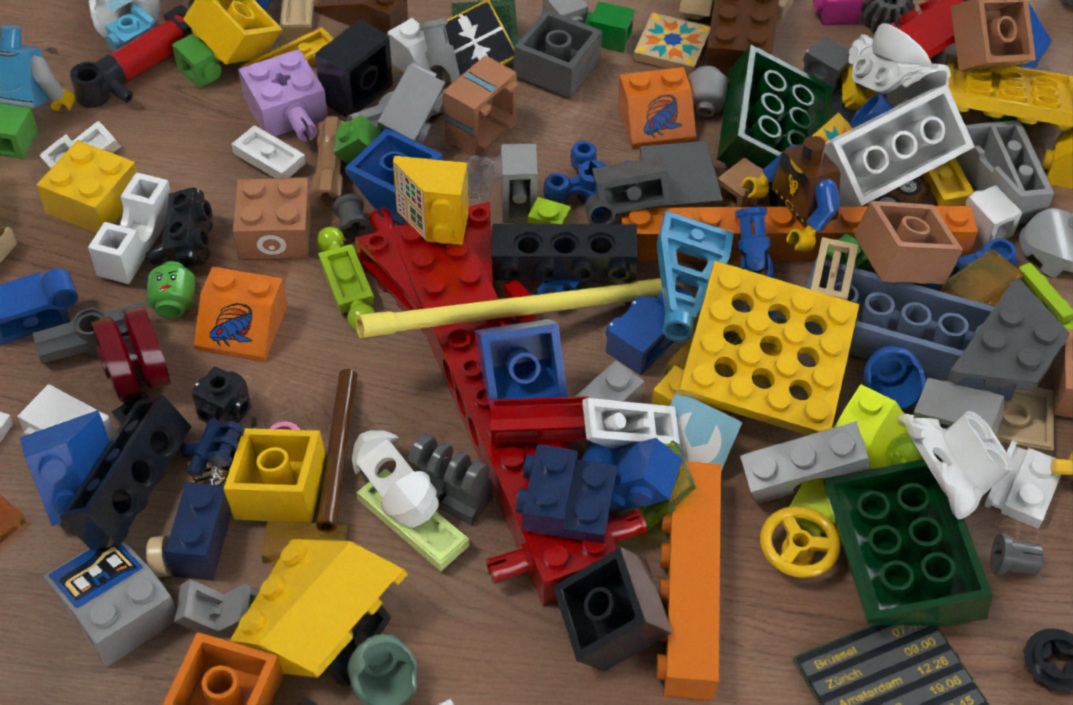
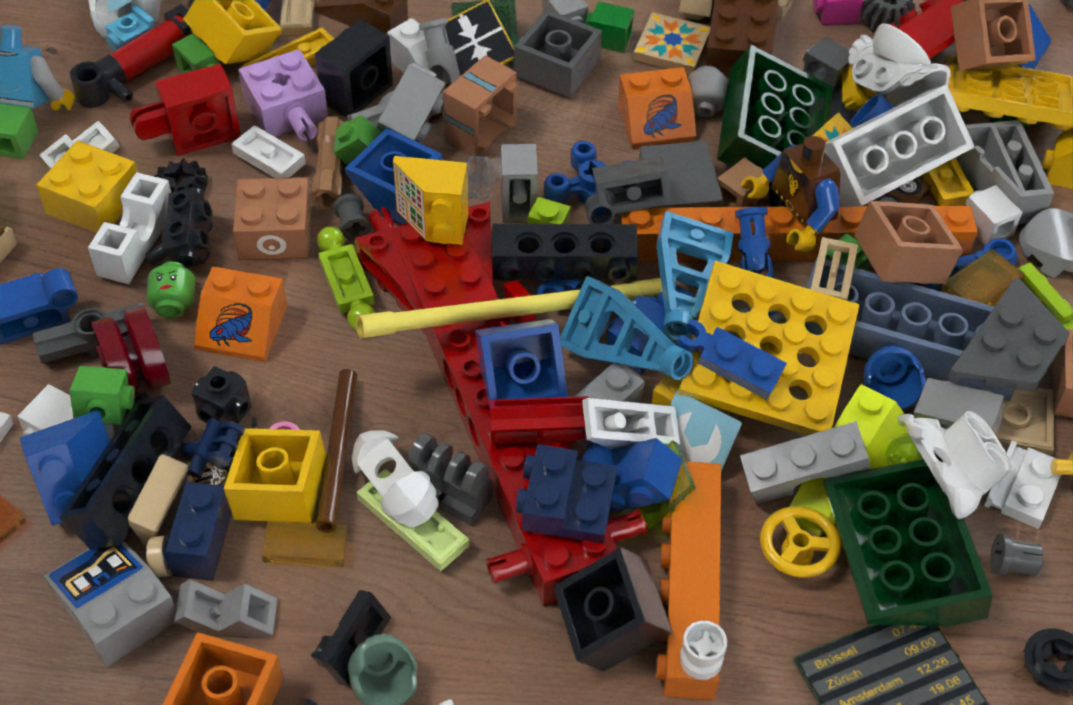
yellow wedge [229,539,408,678] -> none
none -> bright green brick [70,366,135,425]
none -> tan slope [128,455,189,546]
none -> red brick [130,63,241,156]
none -> black gear [153,158,208,193]
none -> dark azure plate [560,276,693,380]
none -> blue plate [676,319,787,400]
none -> white wheel [680,621,727,680]

